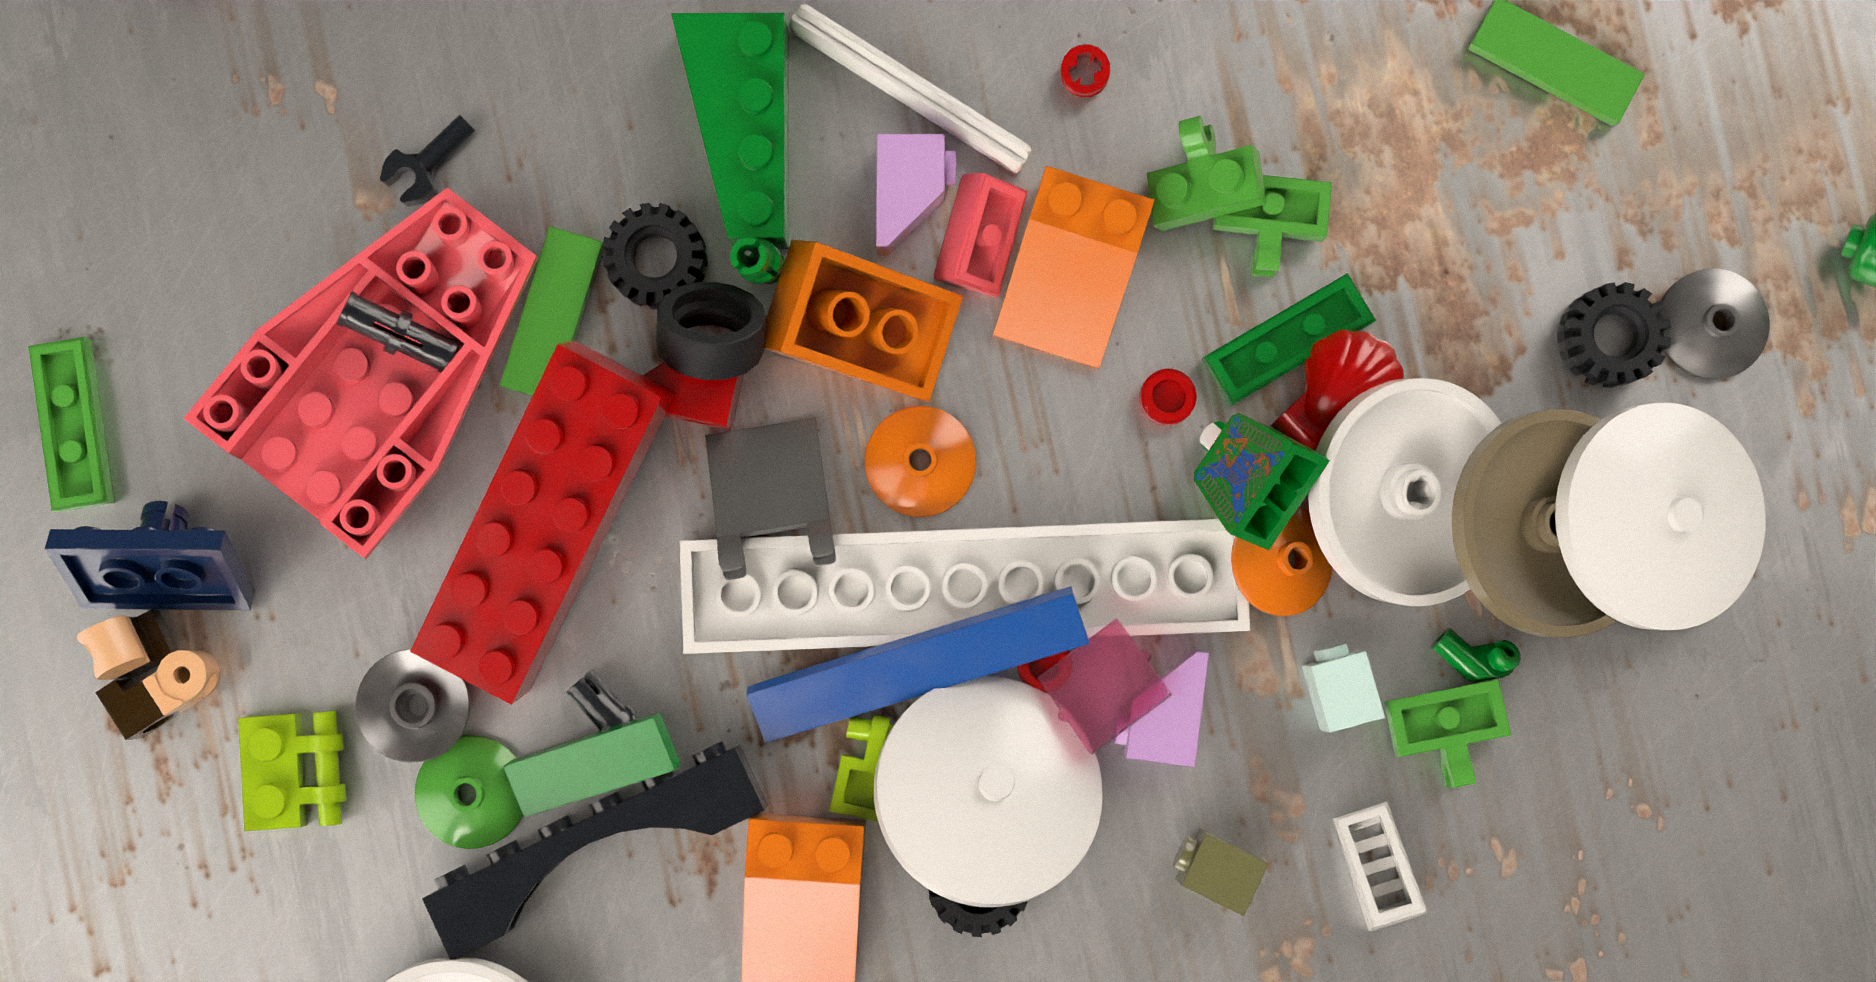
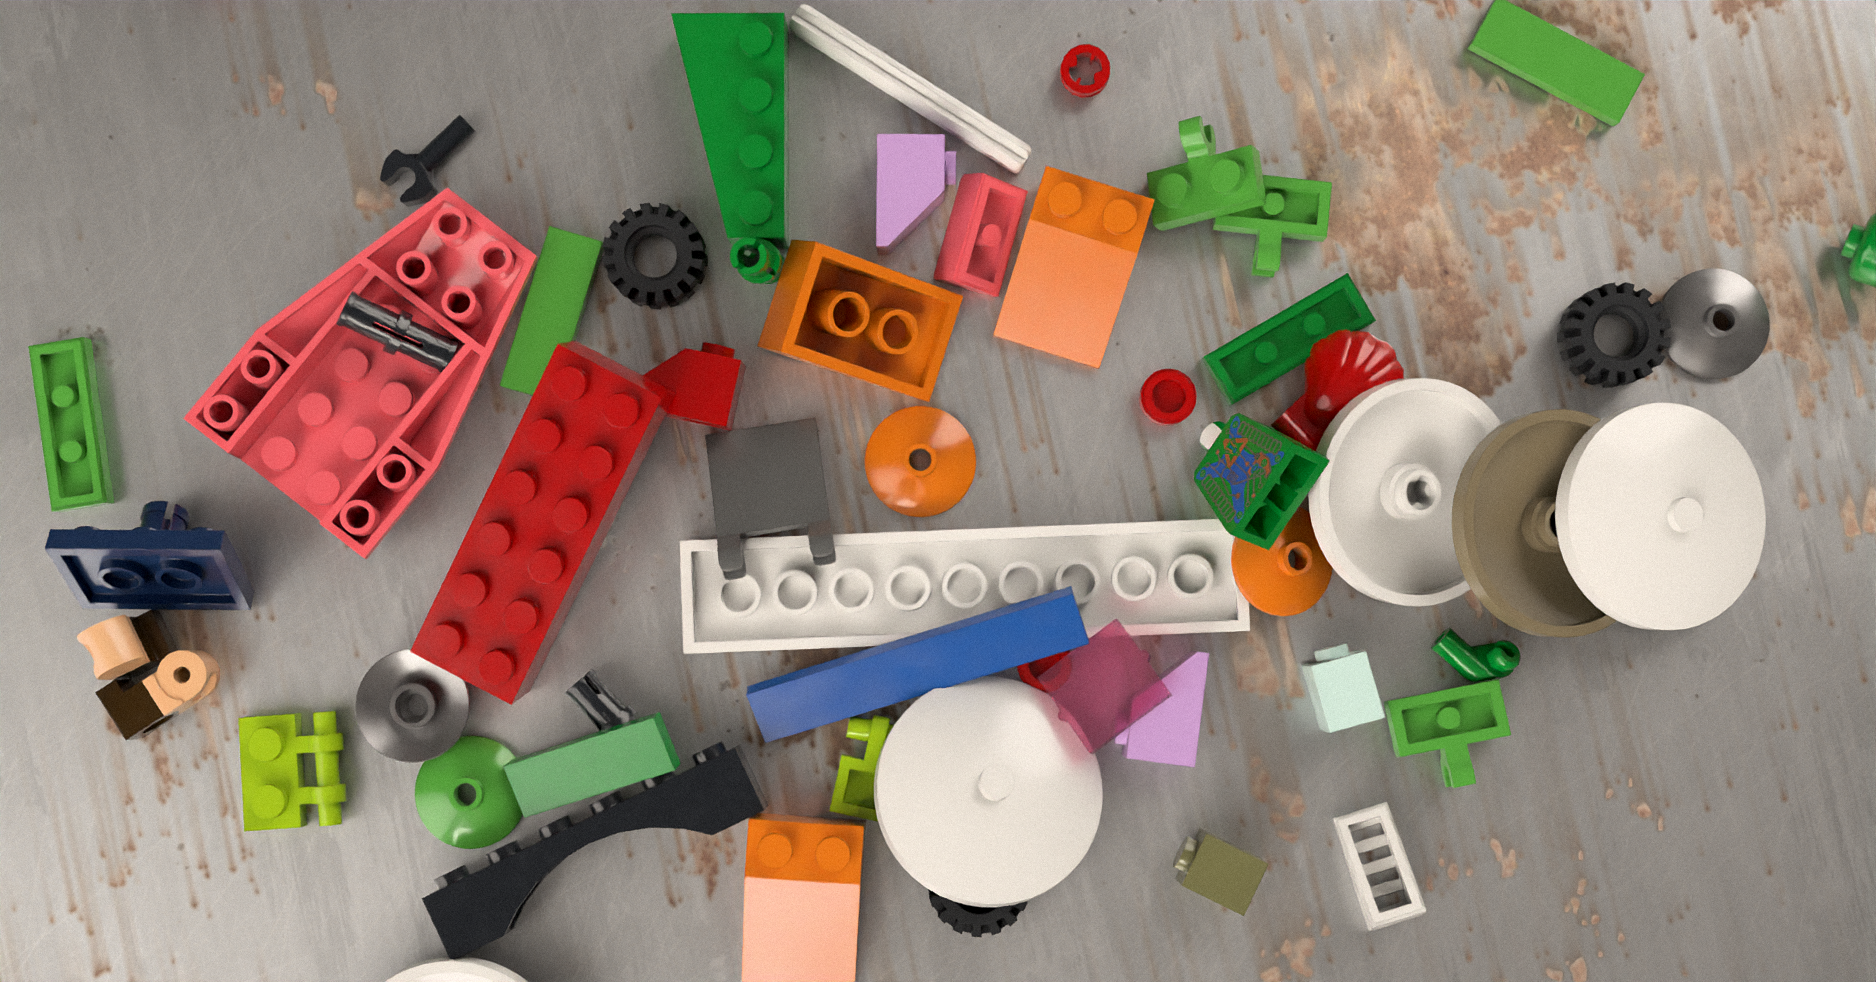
black tyre [656,282,766,380] -> none

